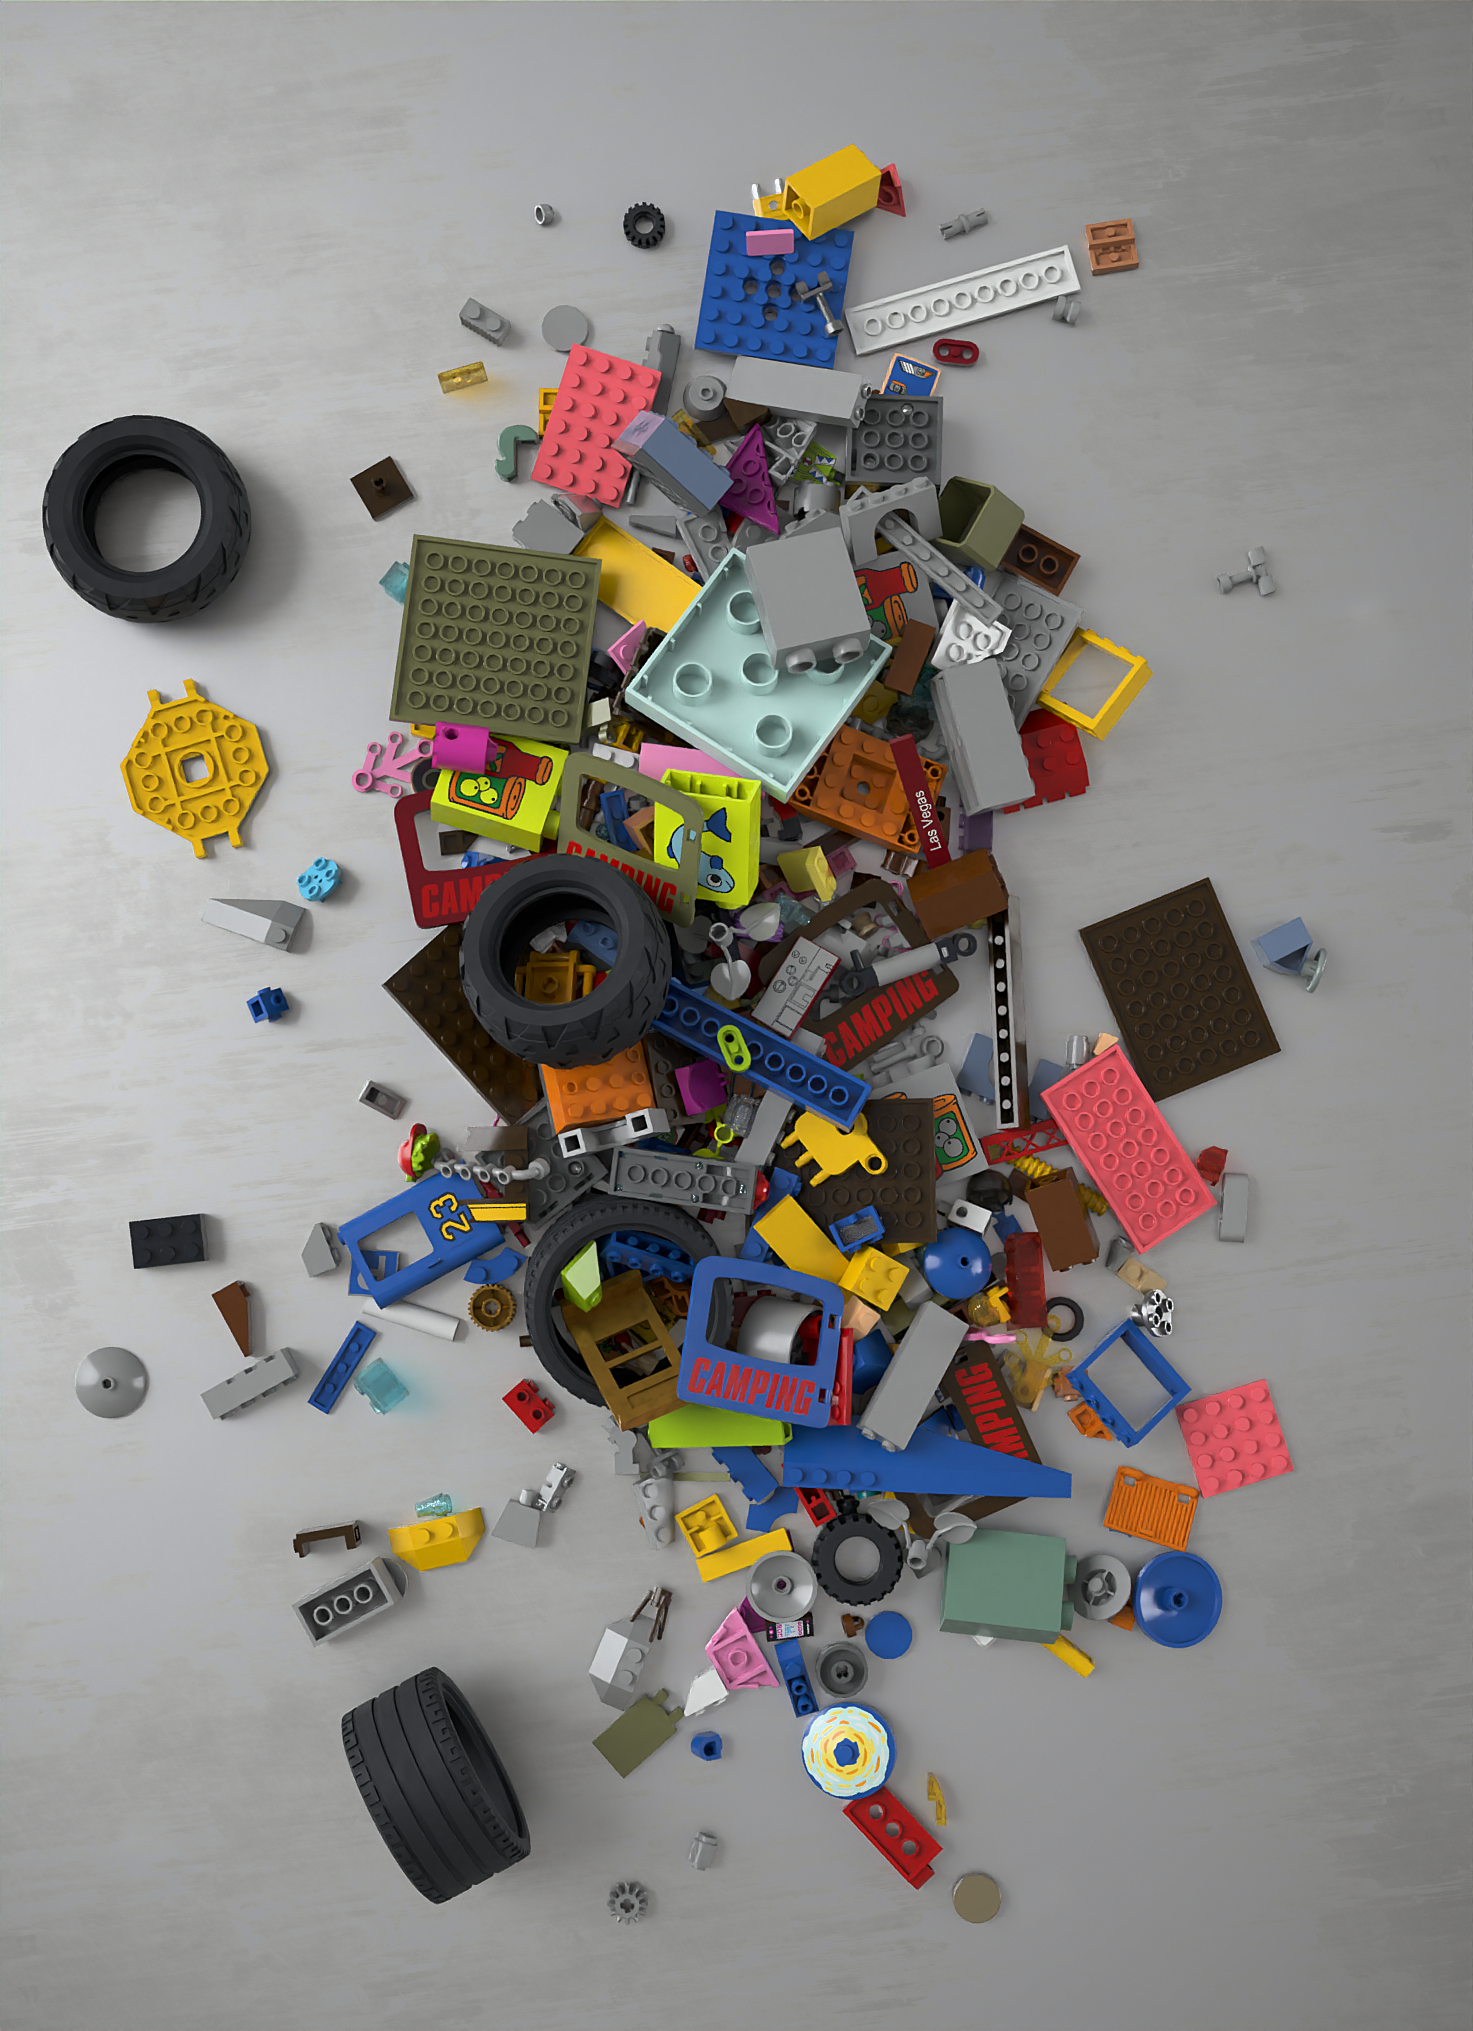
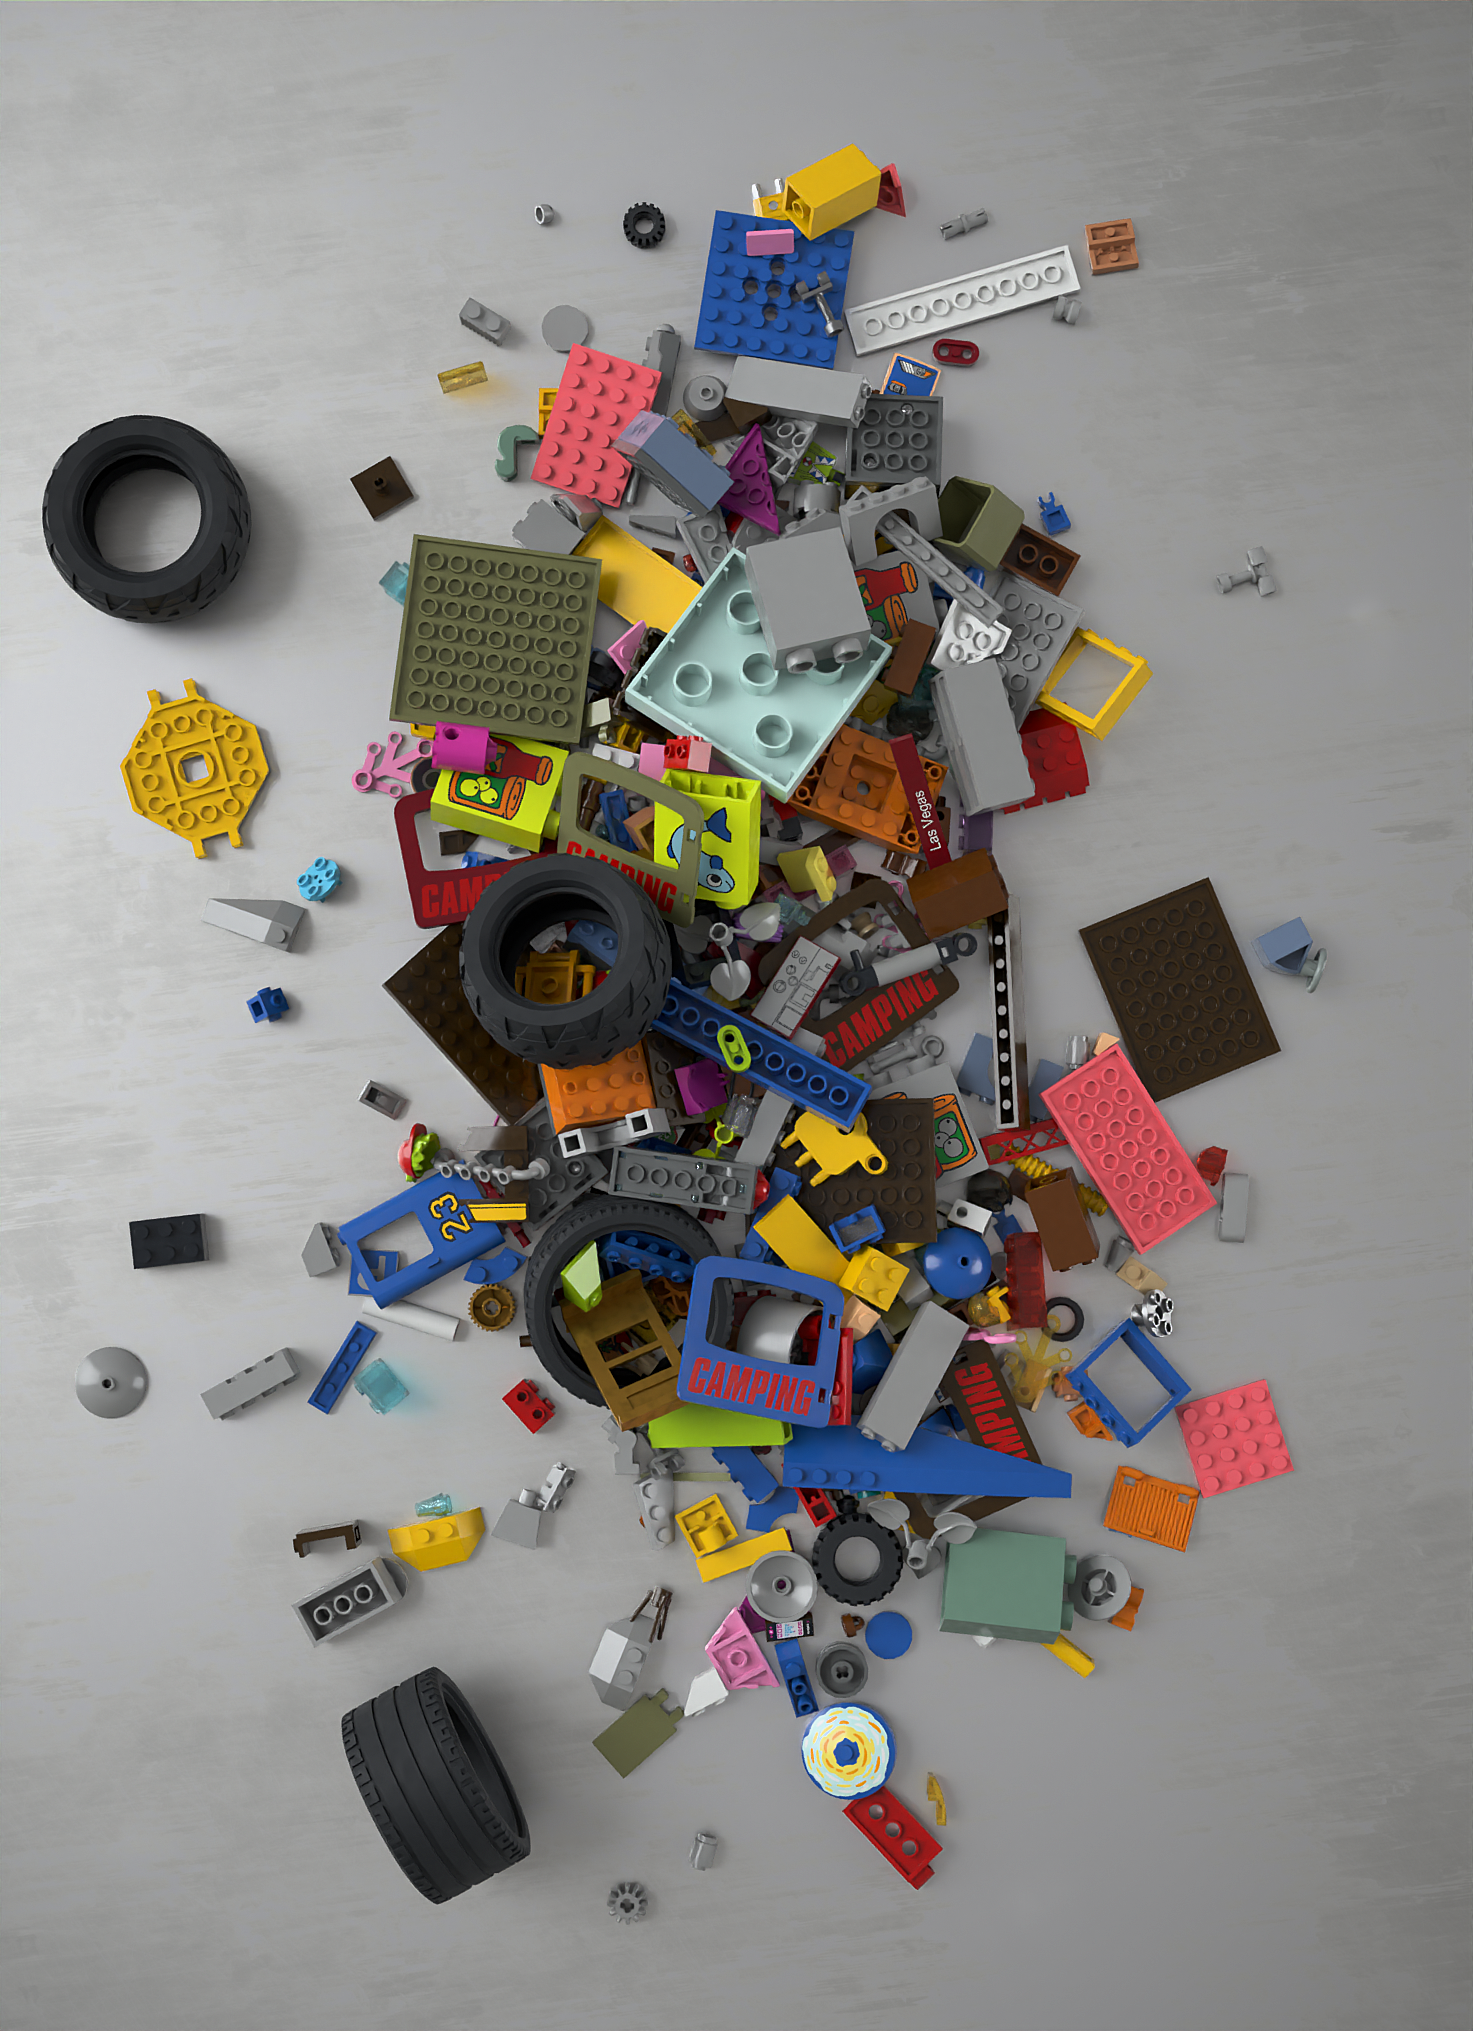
reddish brown slope [211,1280,253,1357] -> none
blue plate [691,1731,723,1761] -> none
dark tan tile [953,1873,1001,1923] -> none
blue dish [1132,1551,1222,1648] -> none
none -> brick [663,735,712,773]
none -> blue plate [1037,492,1071,536]

